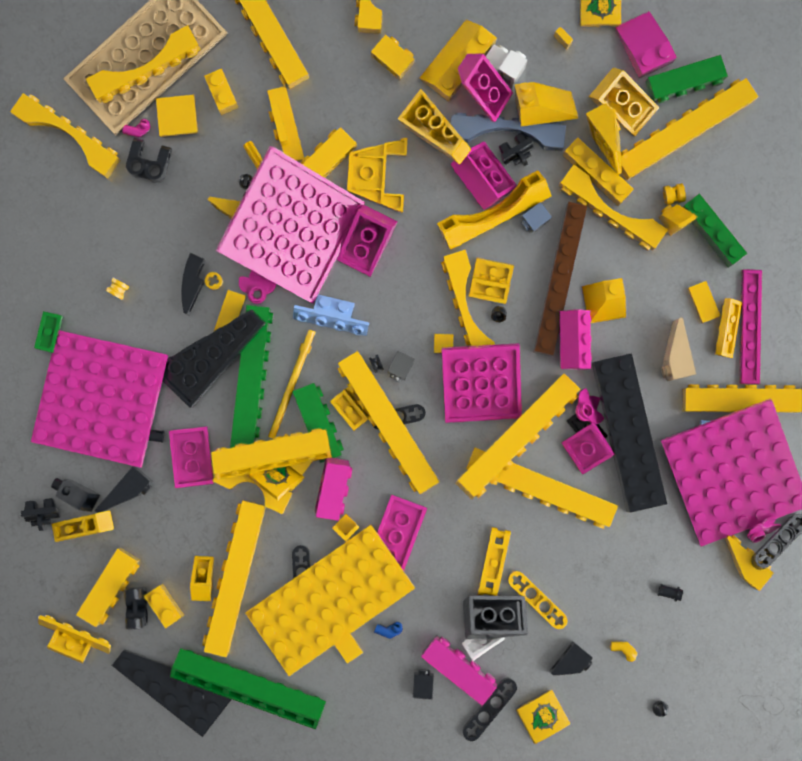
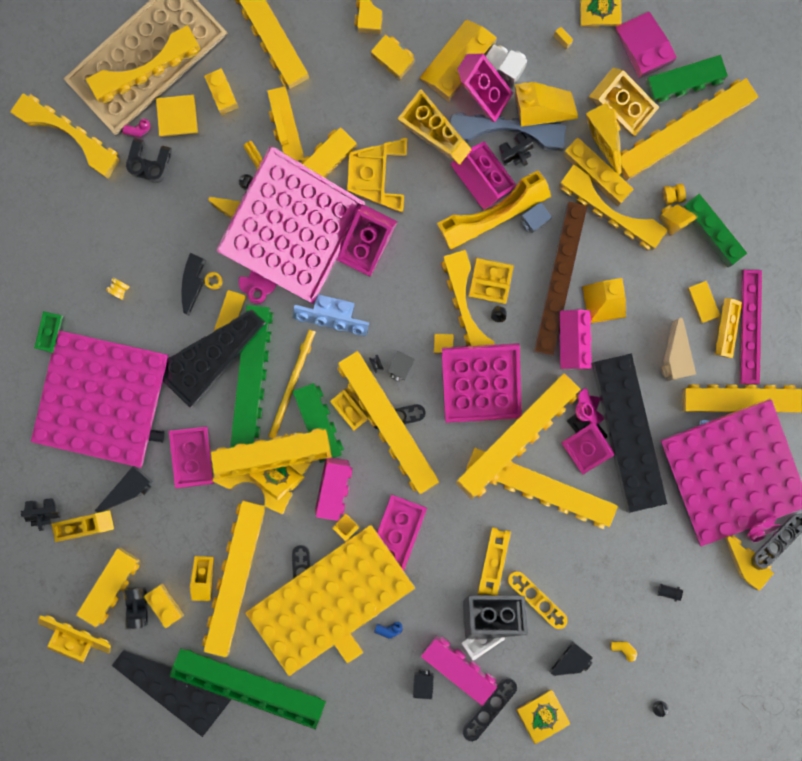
black torso [51,478,100,512] -> none

